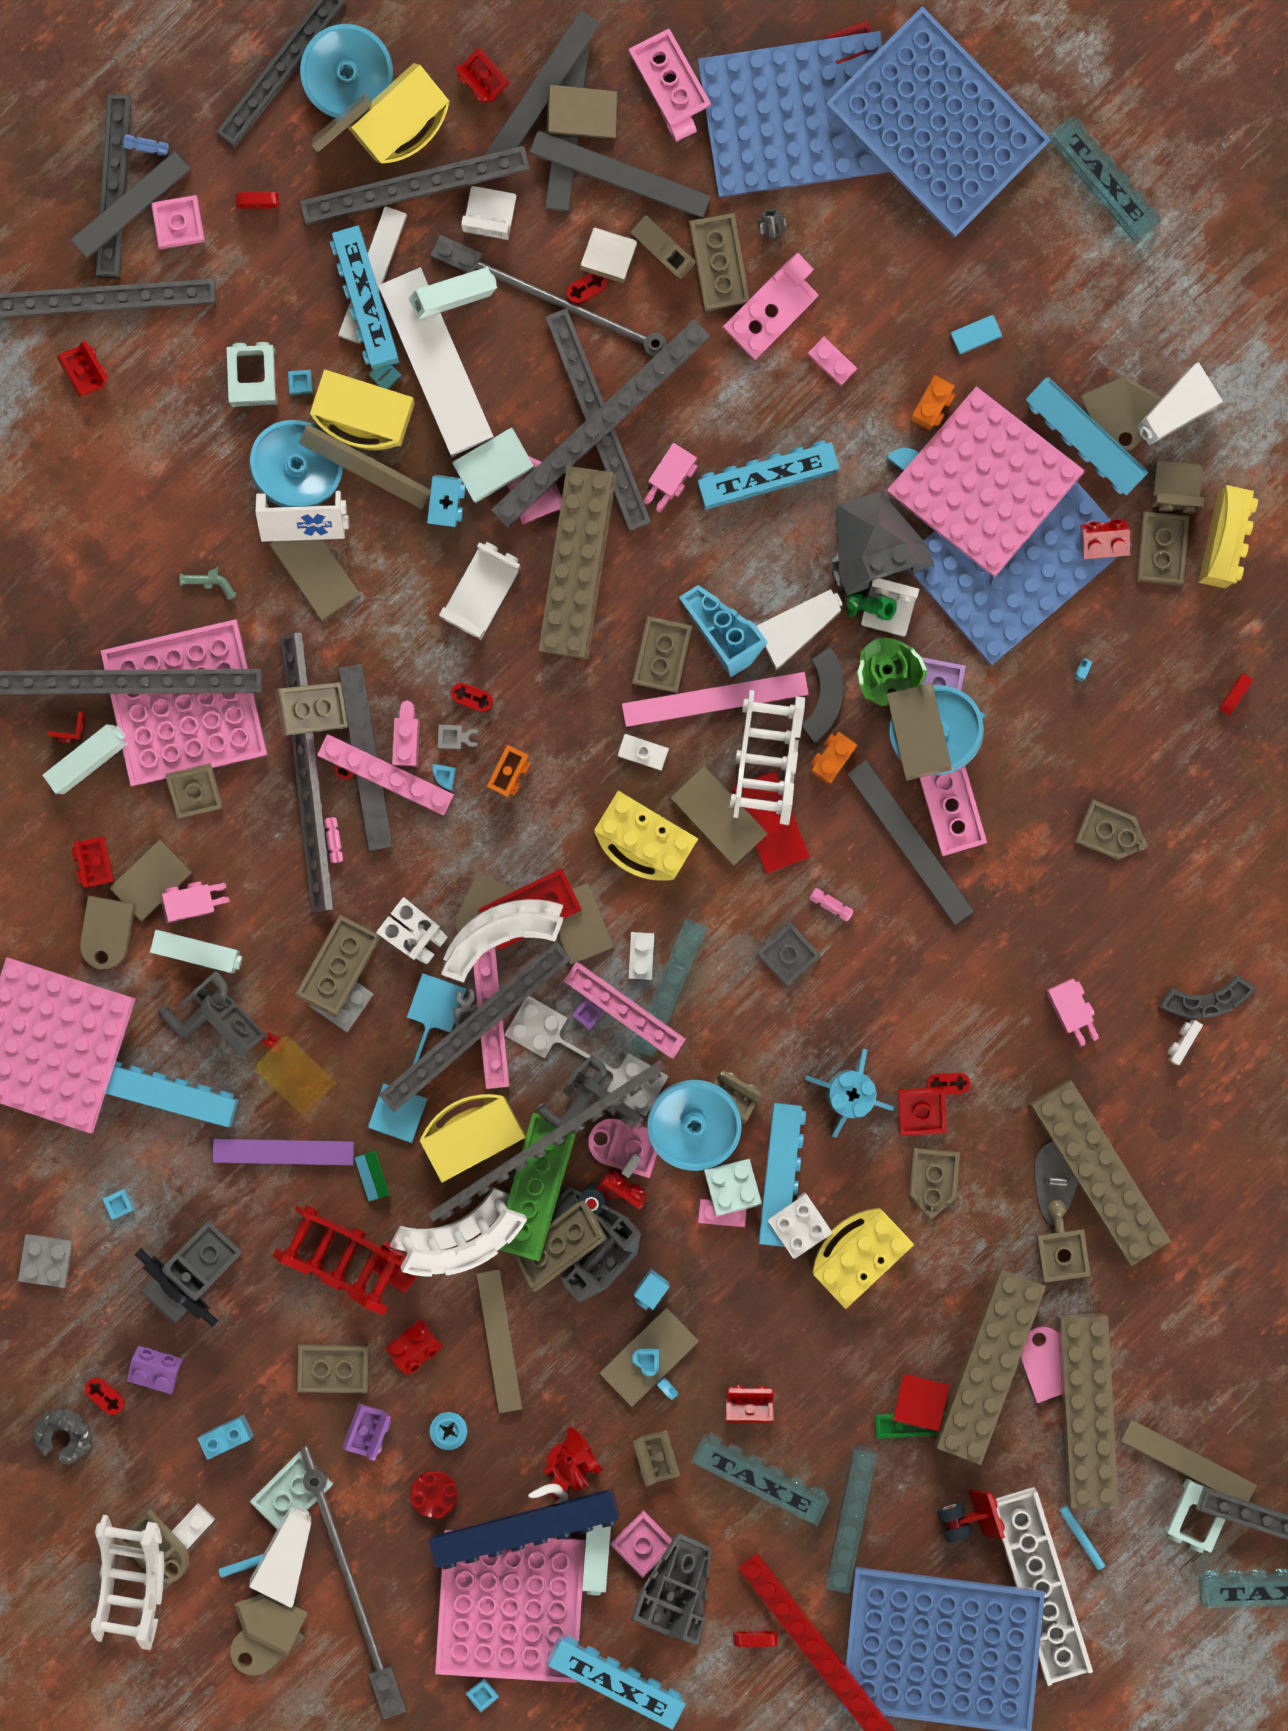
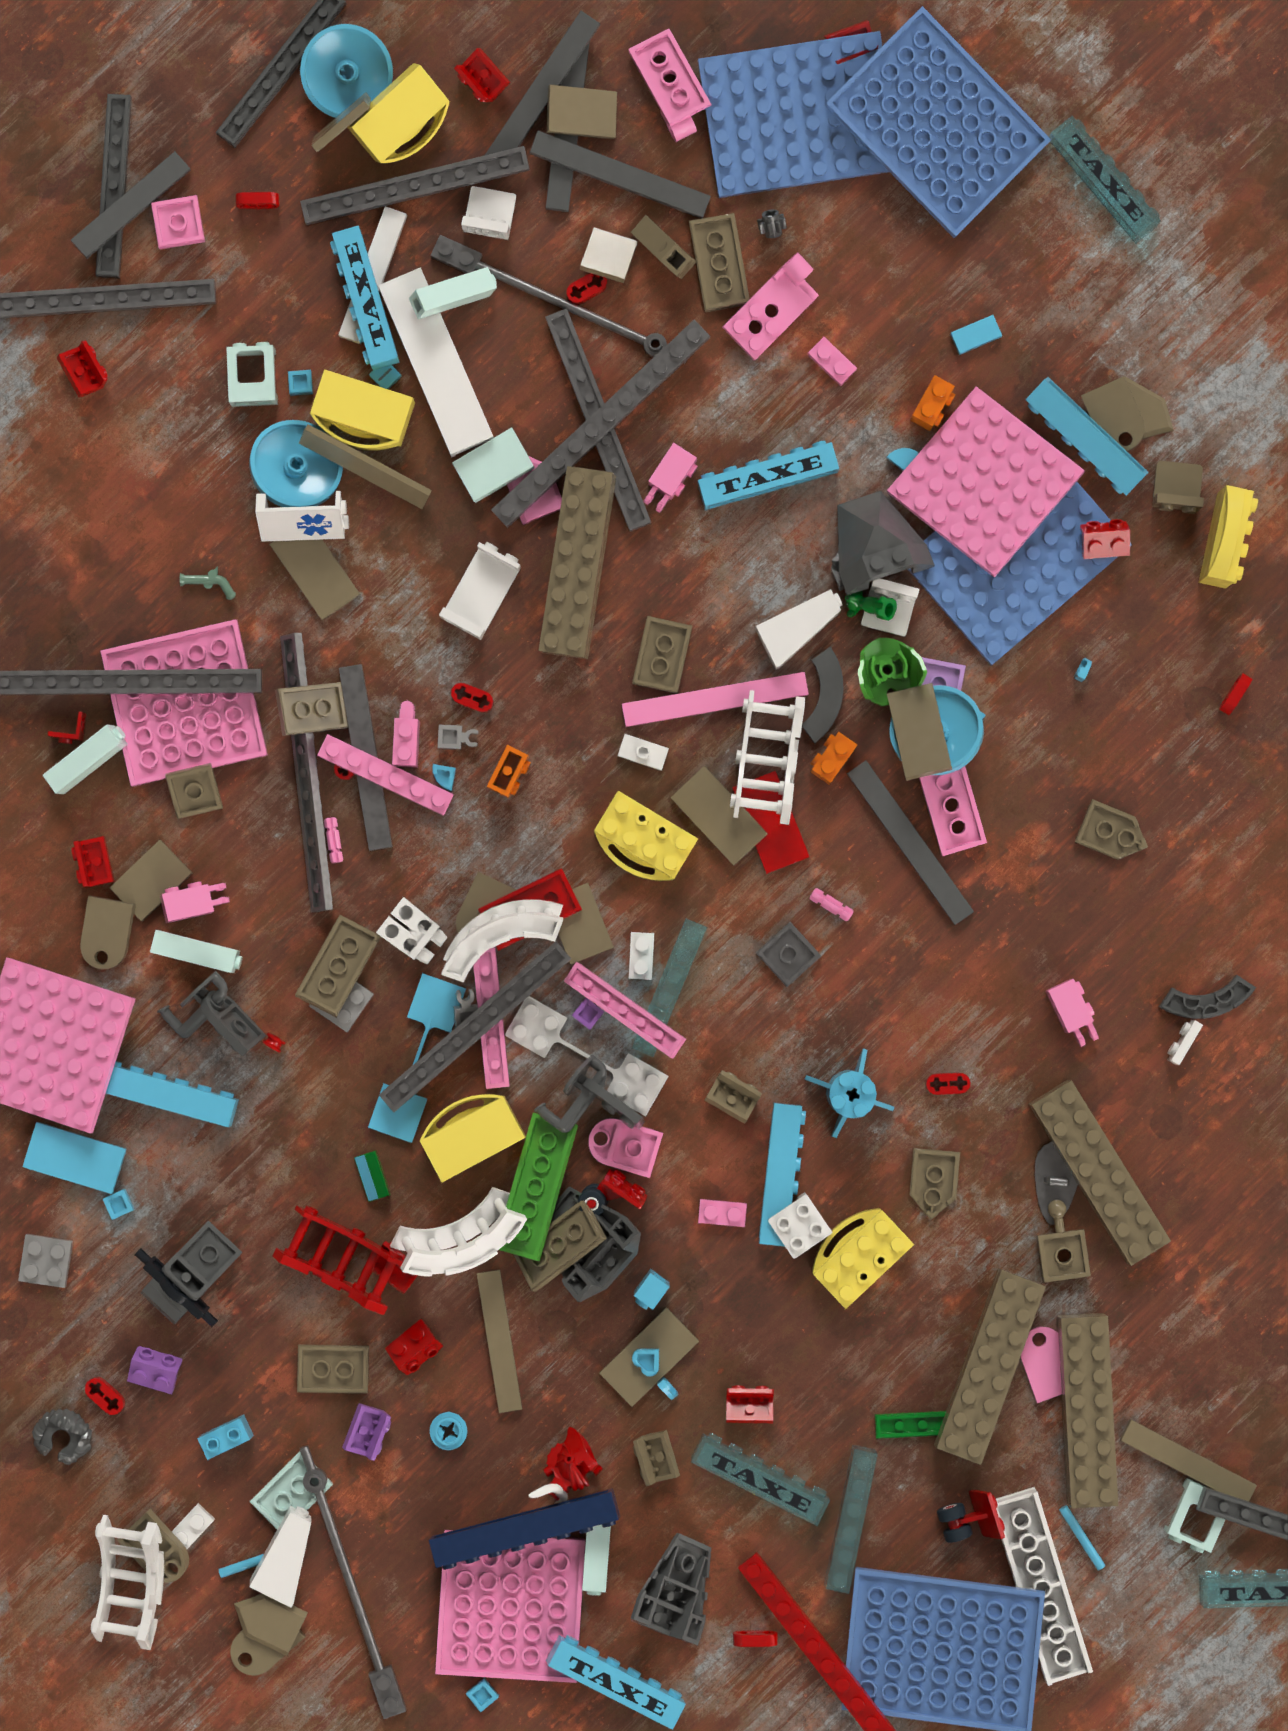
medium blue axle [123,134,169,157] -> none
medium lavender tile [213,1139,354,1165] -> none
clear yellow tile [252,1034,336,1115] -> none
red dish [410,1471,457,1519] -> none
medium azure brick [427,475,466,527] -> none
flat silver plate [428,1060,665,1221] -> none
bright pink plate [610,1510,672,1578] -> none
light grey tile [622,1153,642,1178] -> none
medium azure dish [647,1080,741,1171] -> none
medium azure wedge [679,585,767,677] -> none
light aqua plate [704,1159,762,1216] -> none
red tile [893,1374,949,1432] -> none
red tile [897,1087,947,1136] -> none
dark tan tile [1136,511,1190,586] -> none
white slope [1137,362,1223,445] -> none
none -> medium azure tile [22,1122,127,1194]

